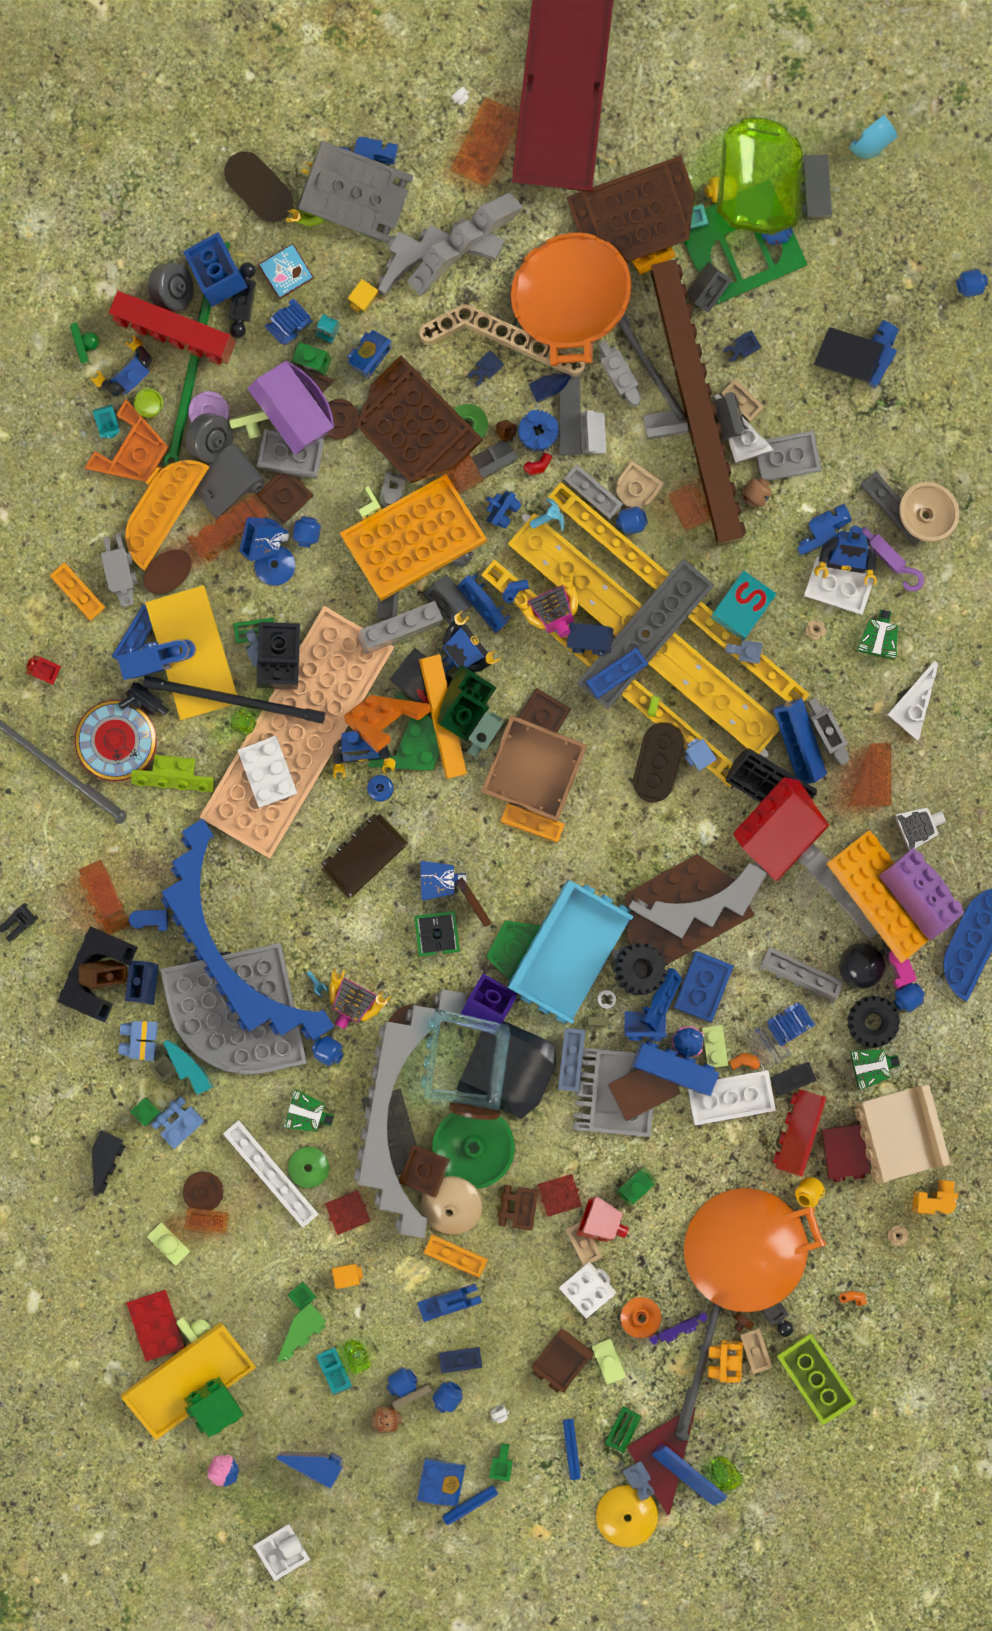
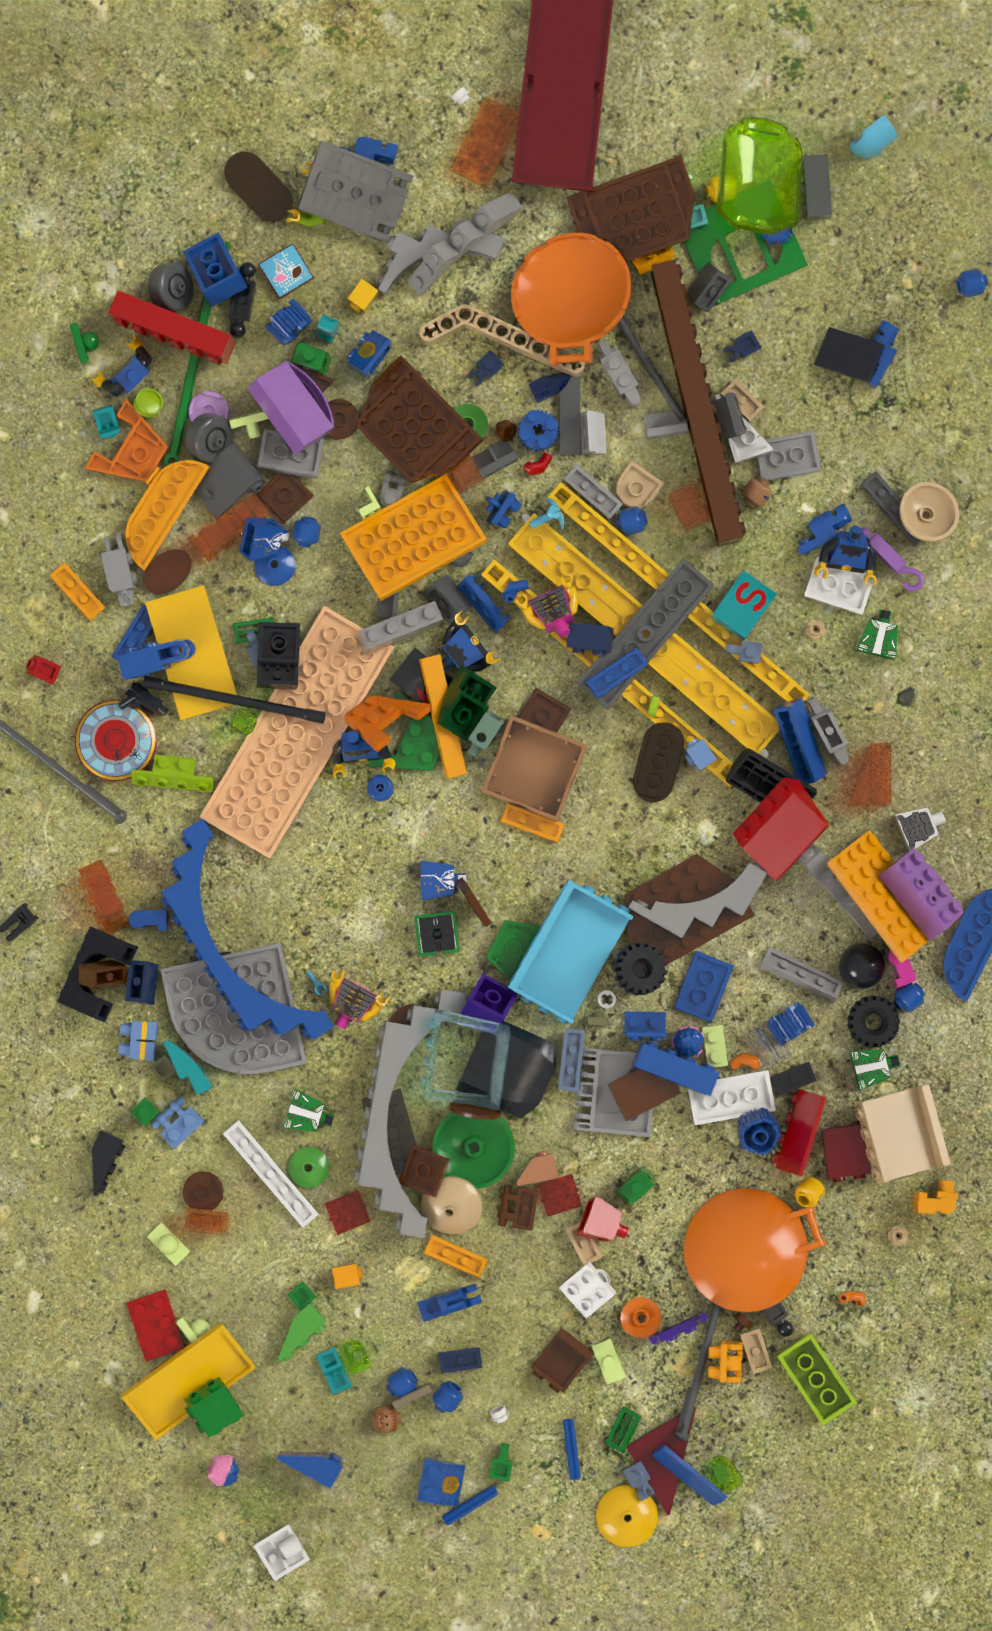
white plate [238,736,298,808] -> none
blue head [312,1036,344,1066] -> none
dark brown windscreen [321,814,409,900] -> none
blue plate [638,968,682,1032] -> none
white wing [888,661,938,741] -> none
none -> nougat slope [516,1150,558,1186]
none -> blue brick [737,1107,781,1156]

